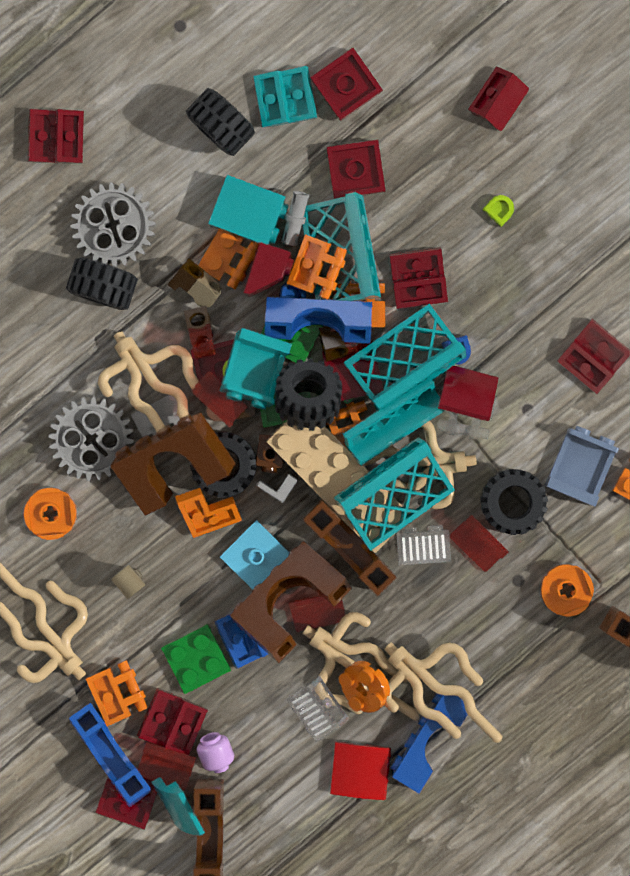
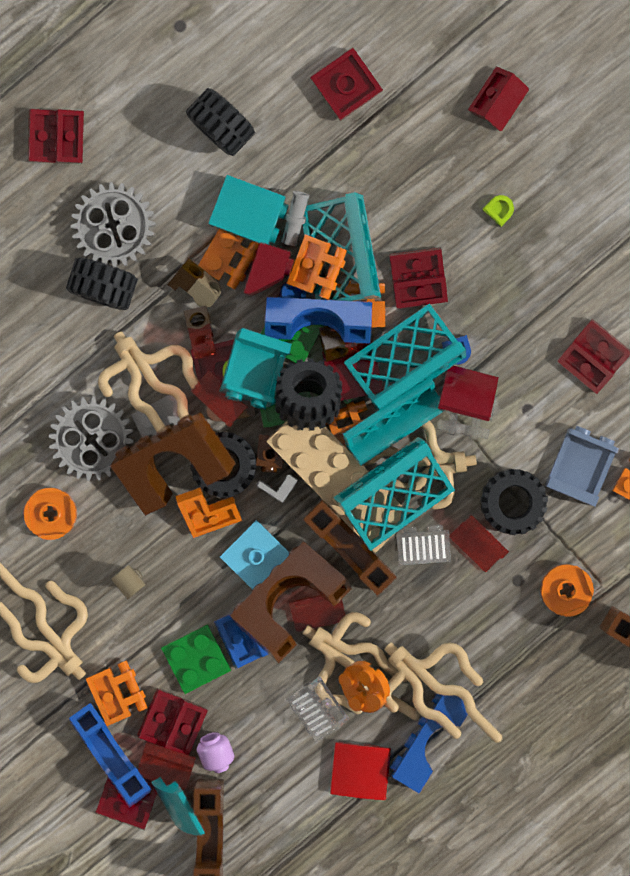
teal slope [253,66,317,128] -> none
dark red plate [327,140,386,199] -> none

